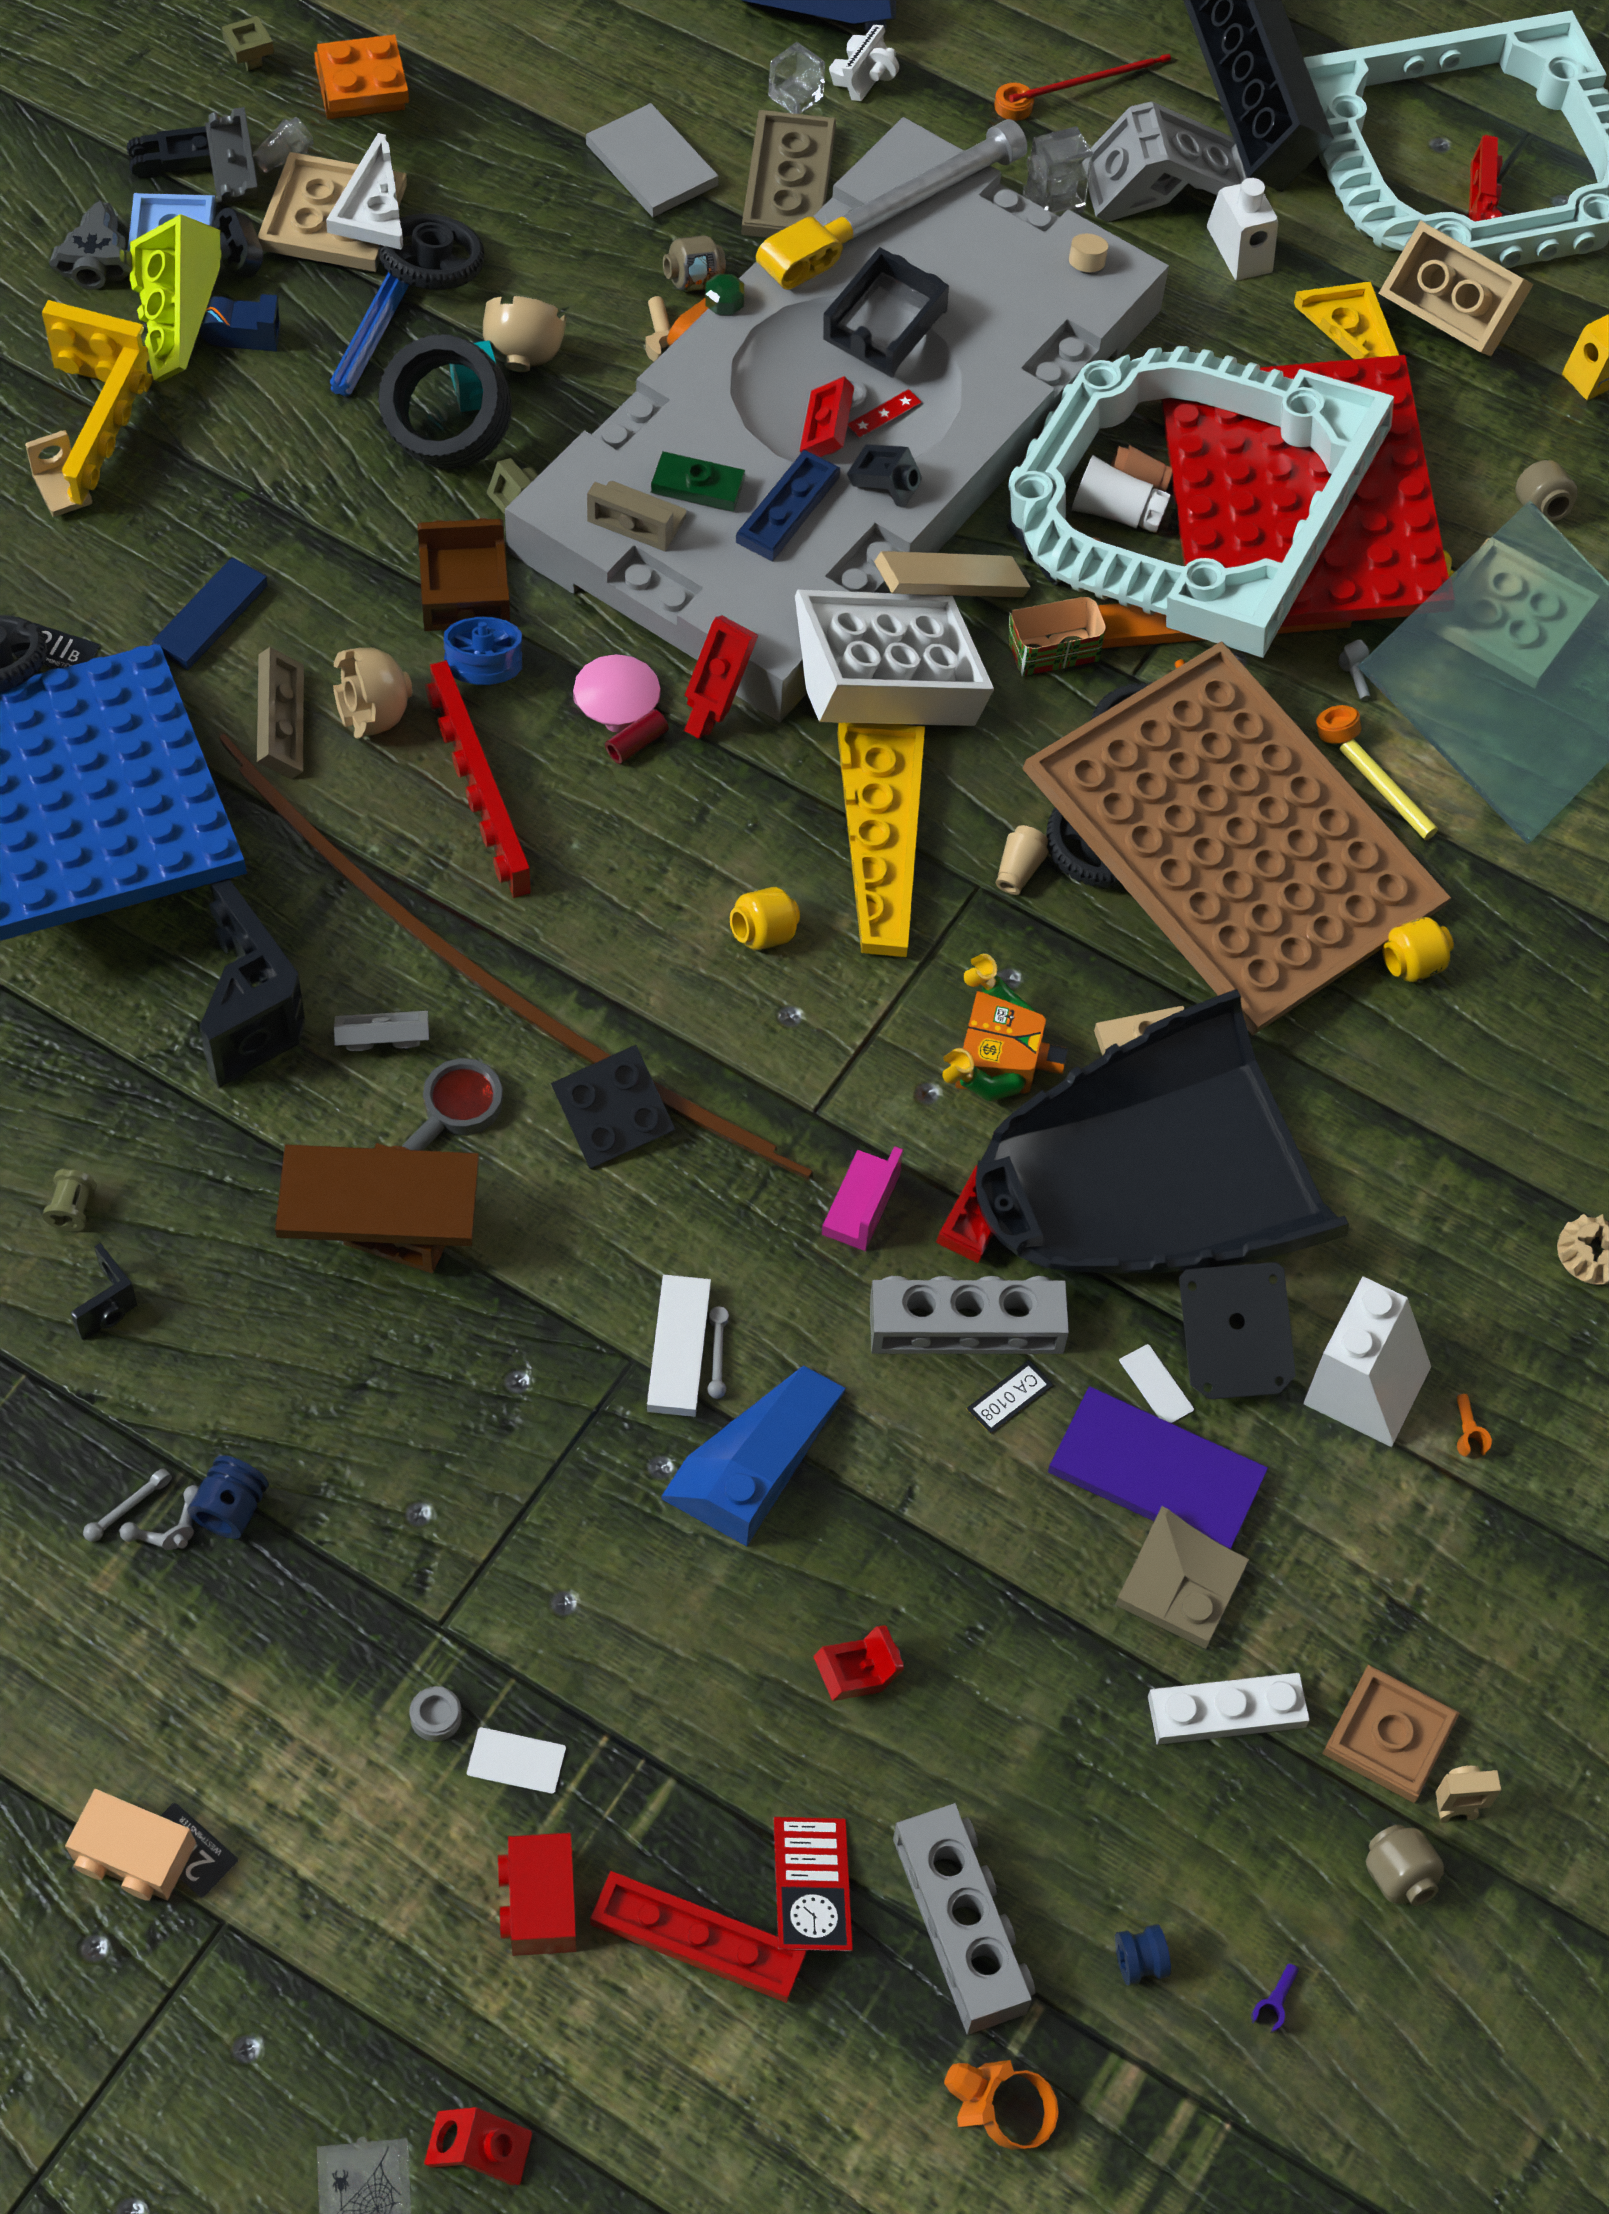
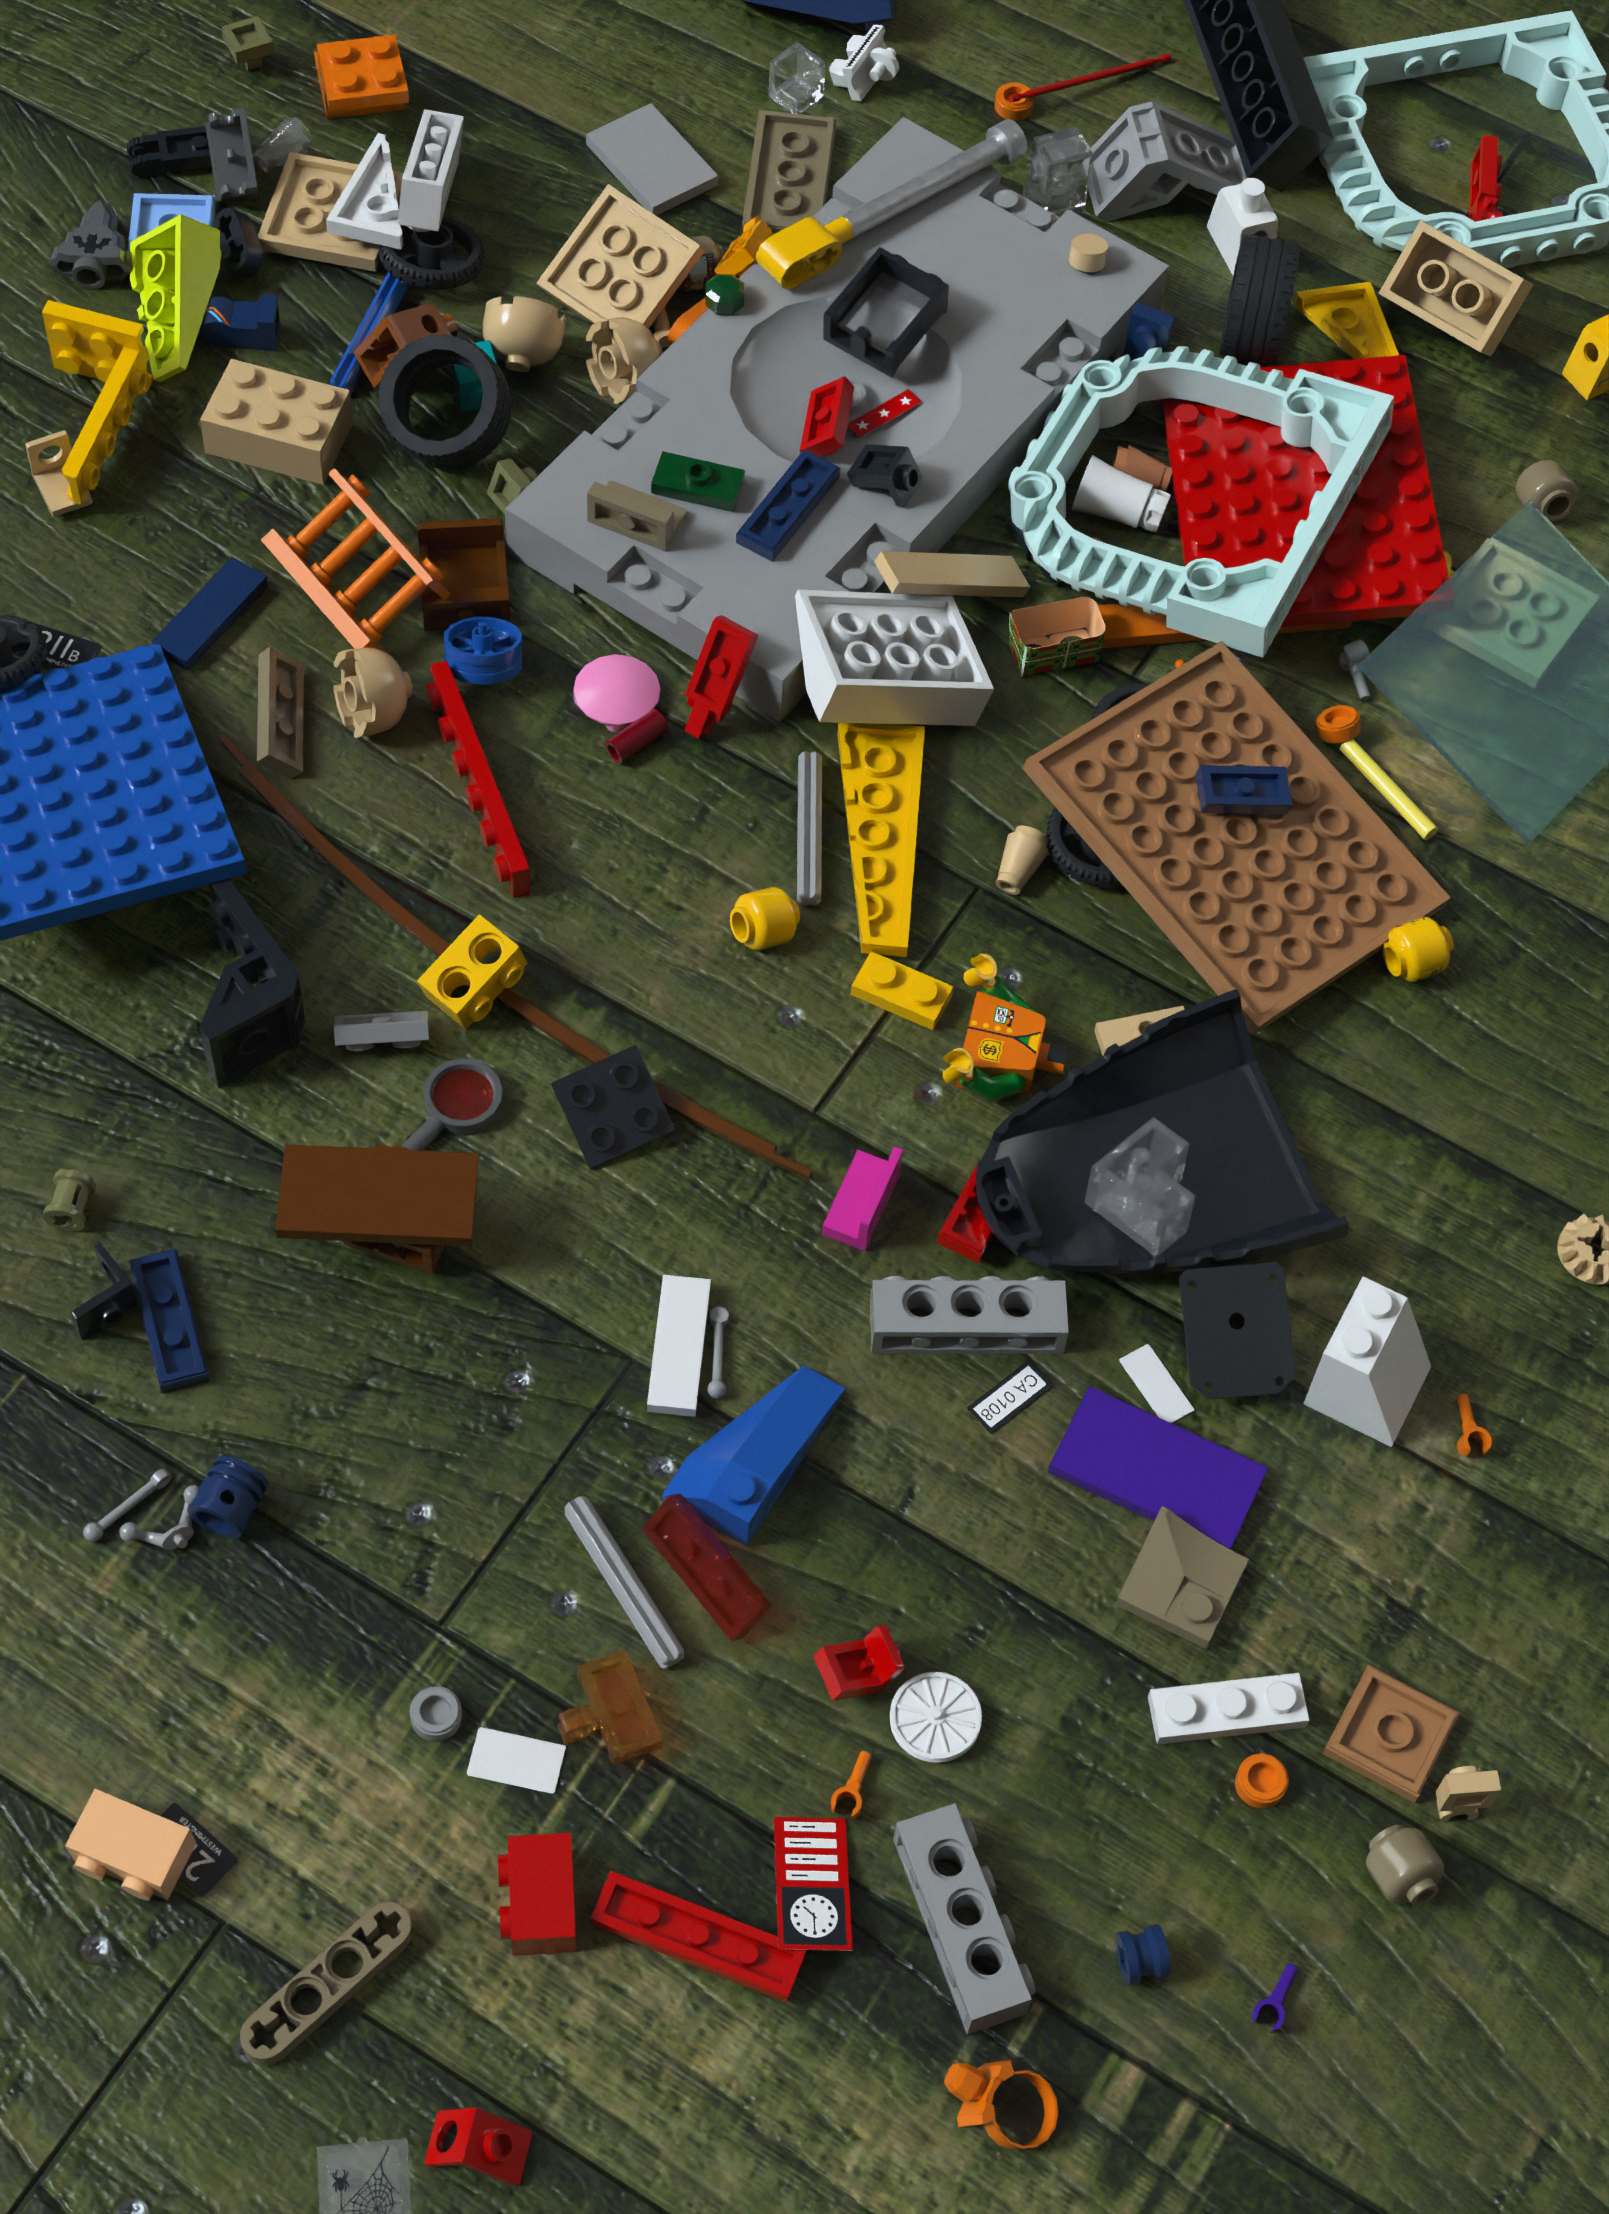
none -> dark blue tile [129,1248,210,1393]
none -> tan brick [200,359,353,485]
none -> dark tan beam [240,1901,413,2066]
none -> orange fence [261,468,451,654]
none -> dark orange torso [353,303,458,388]
none -> white brick [398,109,464,232]
none -> yellow brick [417,914,528,1030]
none -> tan plate [536,184,705,329]
none -> clear orange plate [557,1650,663,1765]
none -> light grey axle [565,1496,684,1669]
none -> tan cylinder [586,317,663,404]
none -> clear red plate [641,1493,772,1642]
none -> light orange plate [714,215,774,278]
none -> light grey axle [797,751,822,906]
none -> orange hand [831,1751,872,1820]
none -> yellow plate [851,951,953,1030]
none -> white wheel [890,1672,982,1763]
none -> clear brick [1084,1117,1195,1255]
none -> dark blue plate [1123,302,1175,361]
none -> dark blue plate [1195,765,1293,814]
none -> black tyre [1219,235,1300,365]
none -> orange tile [1235,1753,1289,1809]

